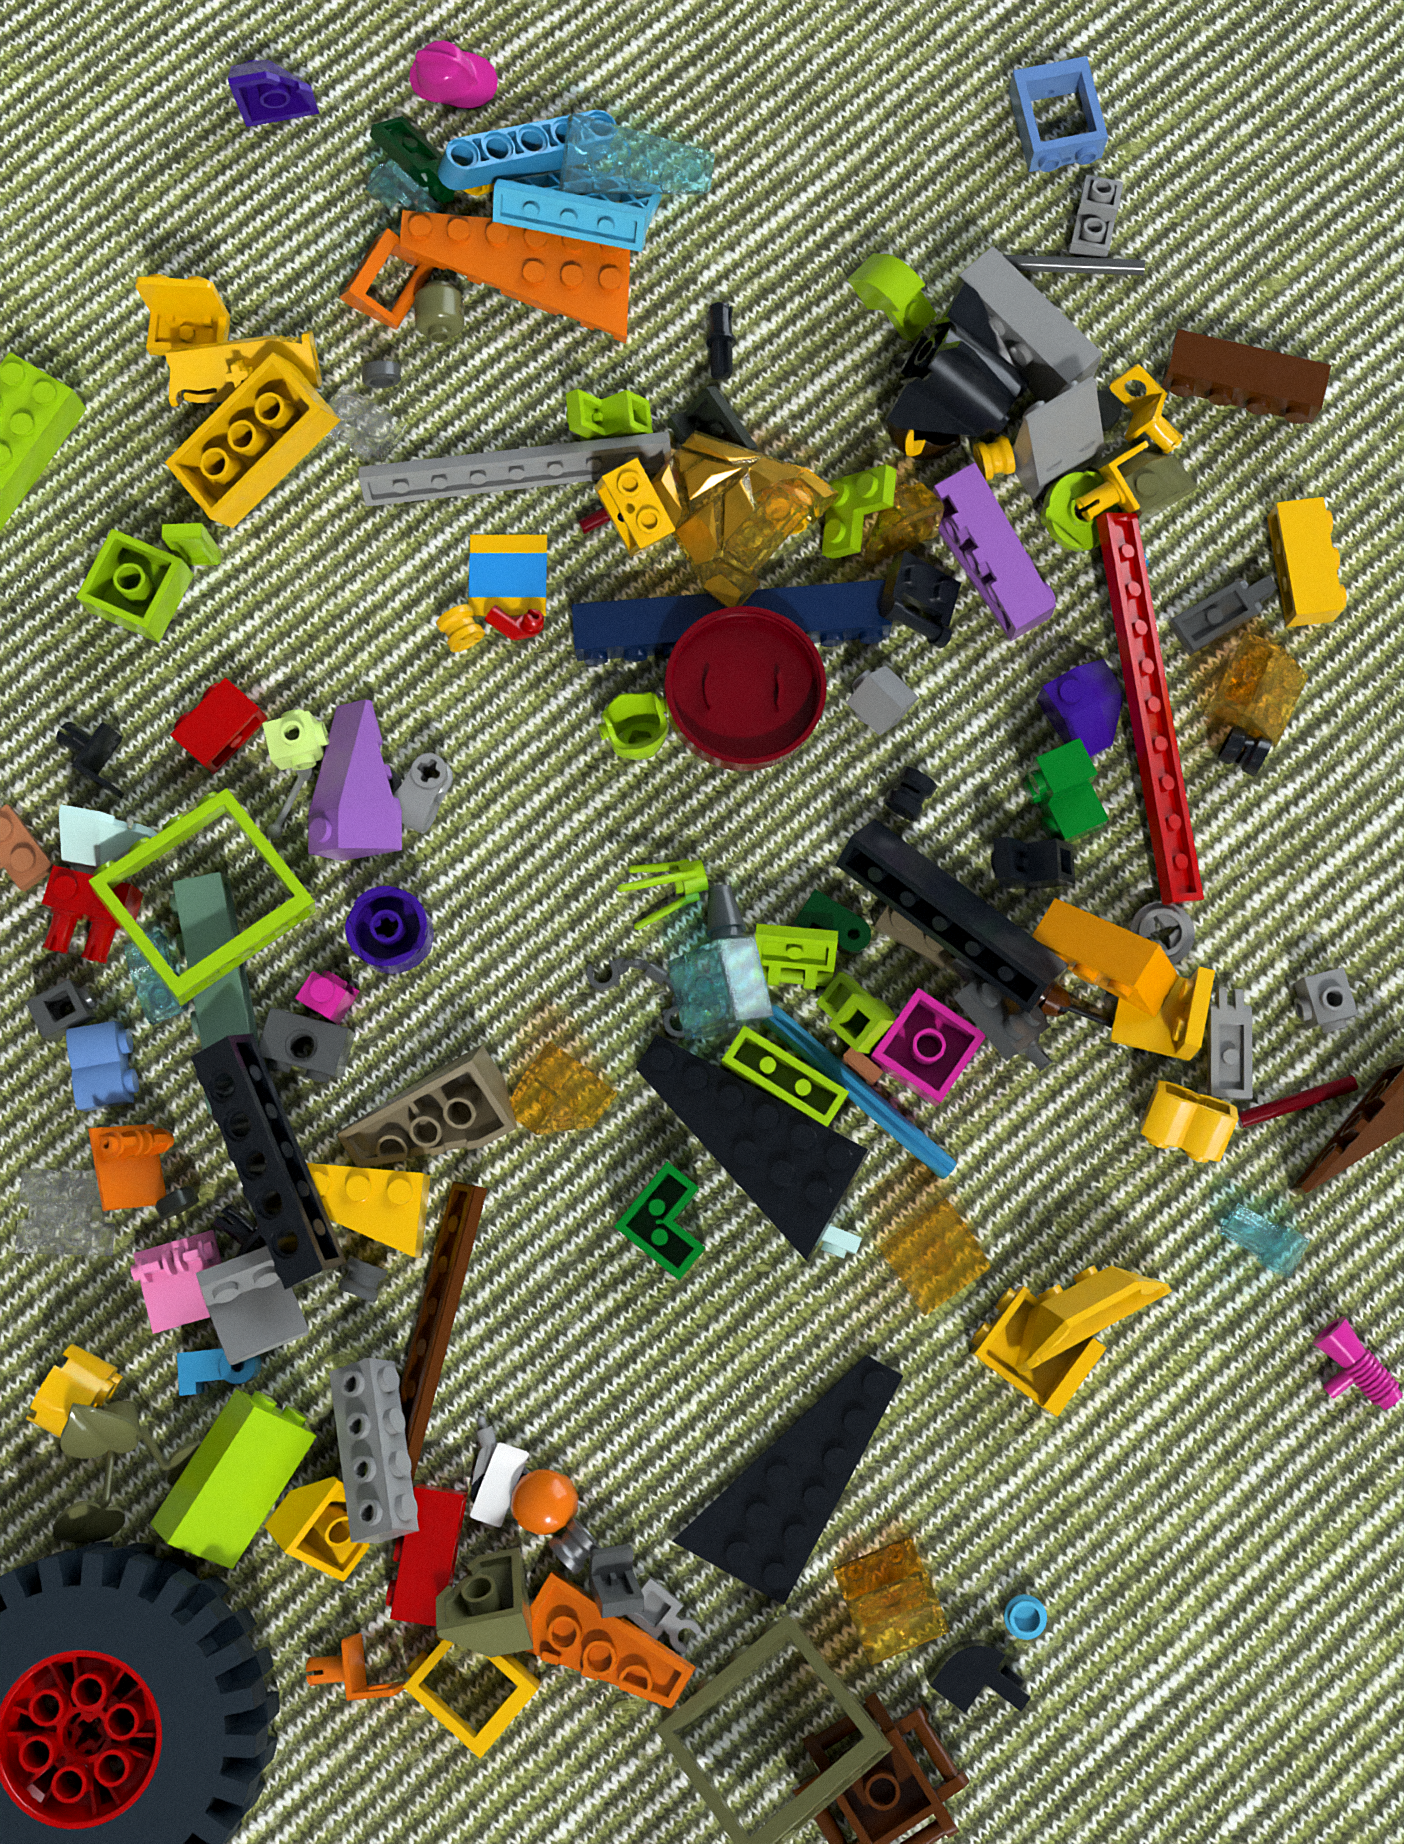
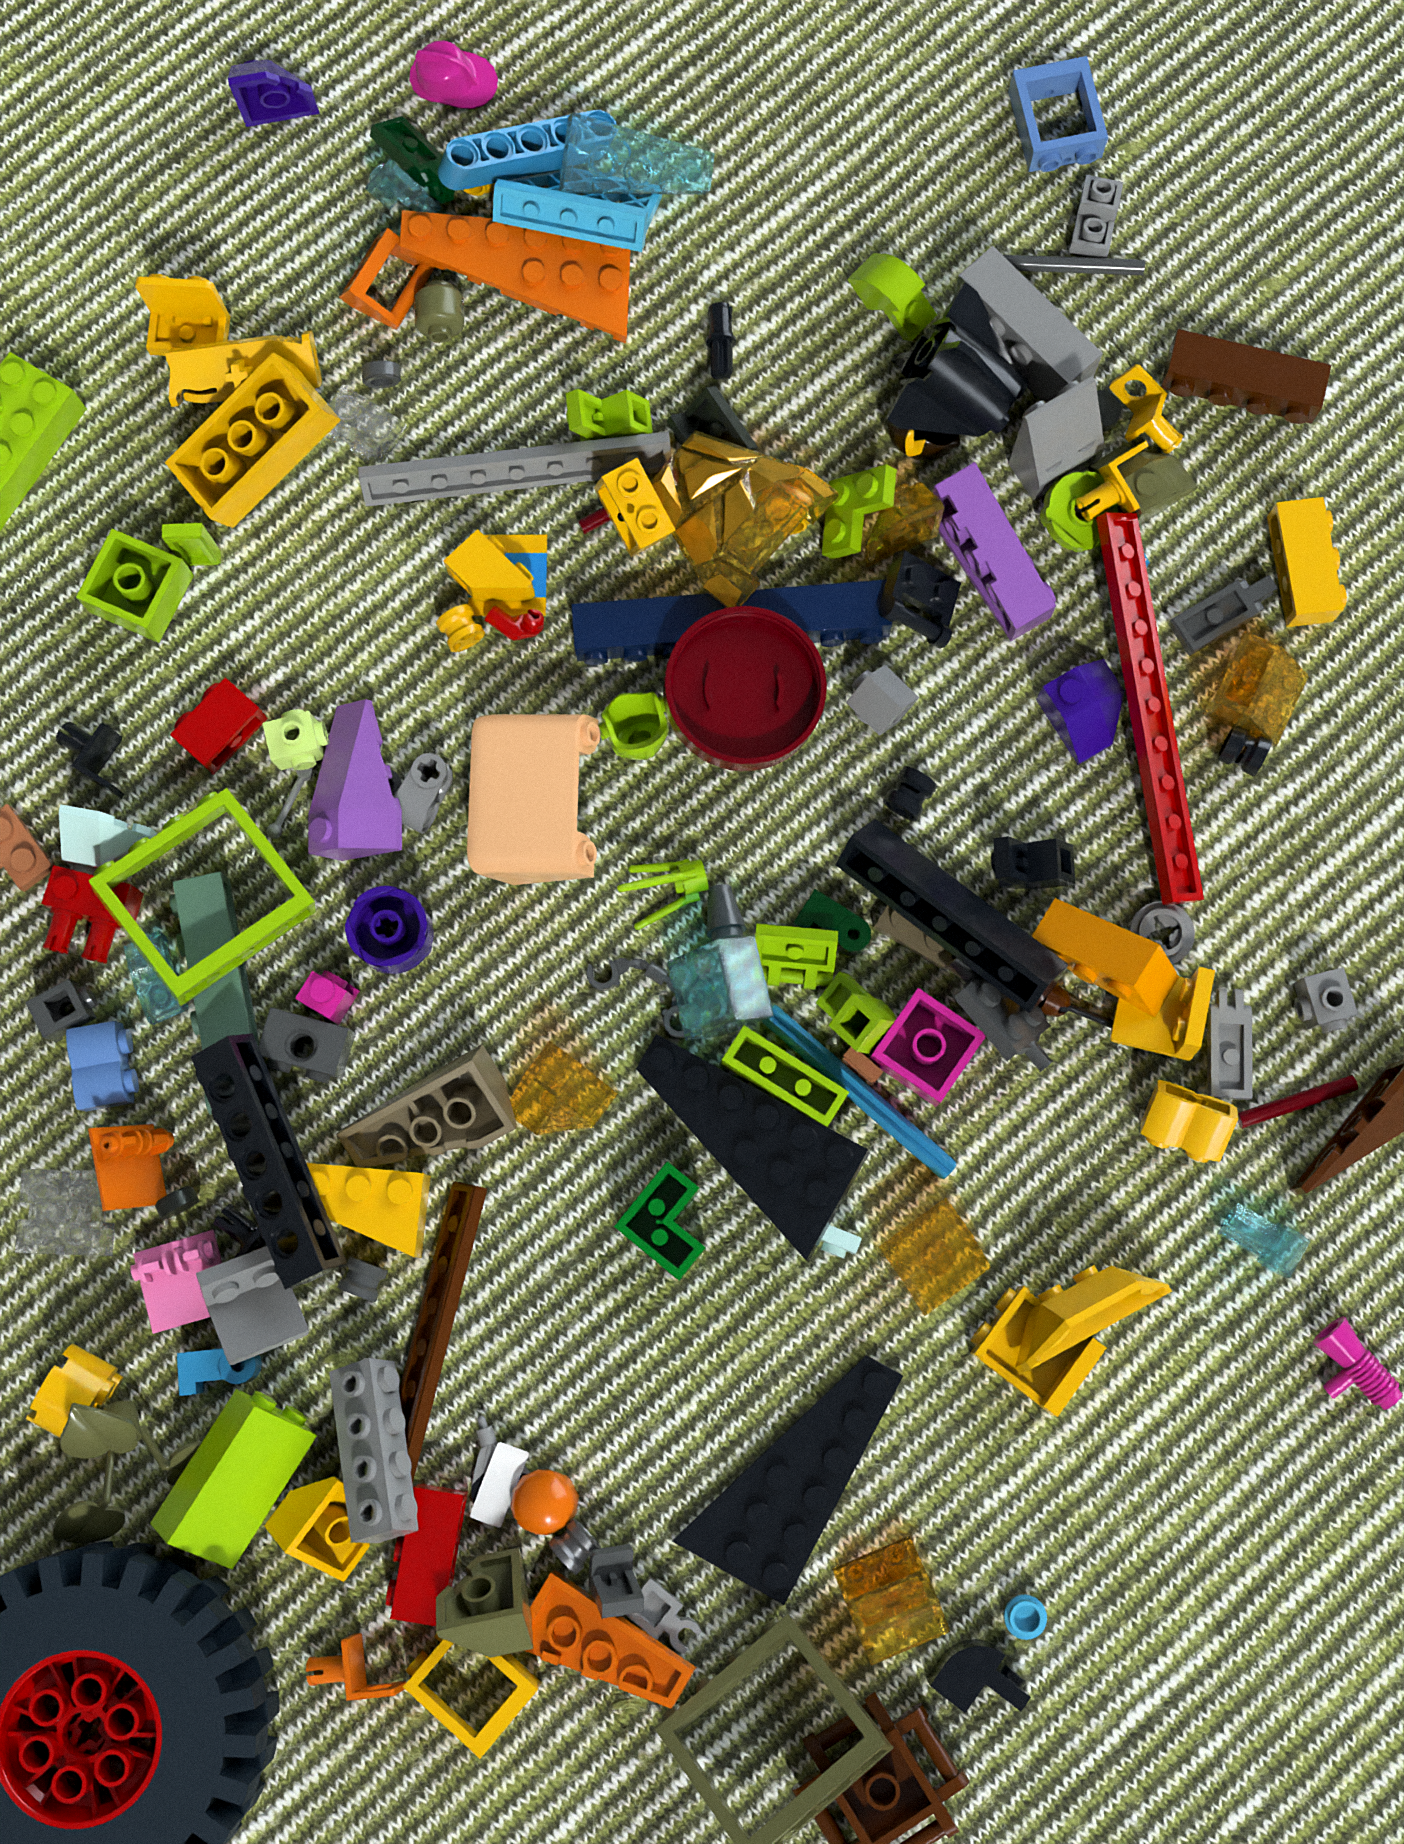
yellow wheel [973,435,1015,481] -> none
green brick [1023,738,1109,843] -> none
none -> yellow slope [443,529,535,601]
none -> light nougat windscreen [467,714,600,885]

